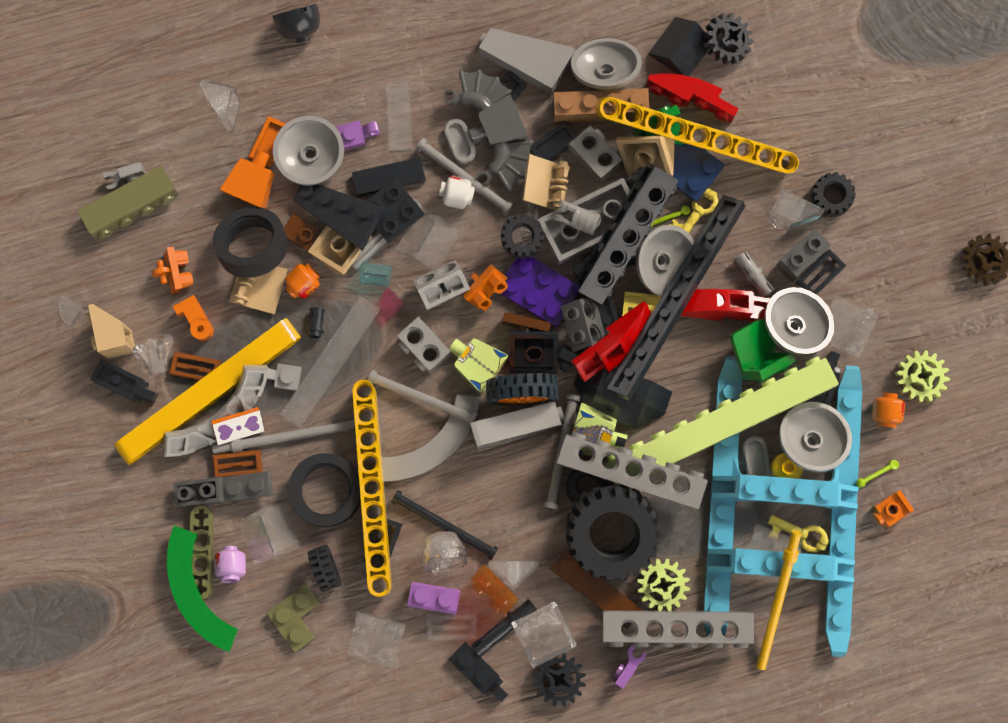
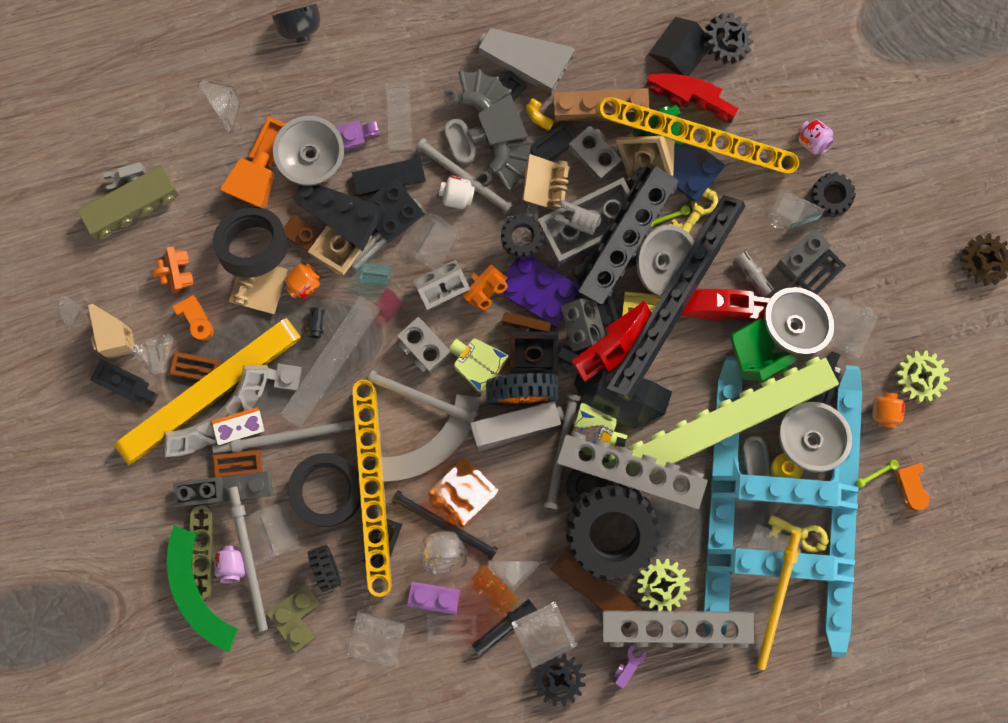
black hinge [448,642,508,702] -> none
light grey dish [571,38,642,90] -> none
orange brick [872,490,914,528] -> none
none -> light grey bar [228,486,268,632]
none -> clear orange plate [428,457,499,528]
none -> yellow arm [526,98,554,131]
none -> lavender head [798,119,834,155]
none -> orange leg [894,463,930,511]

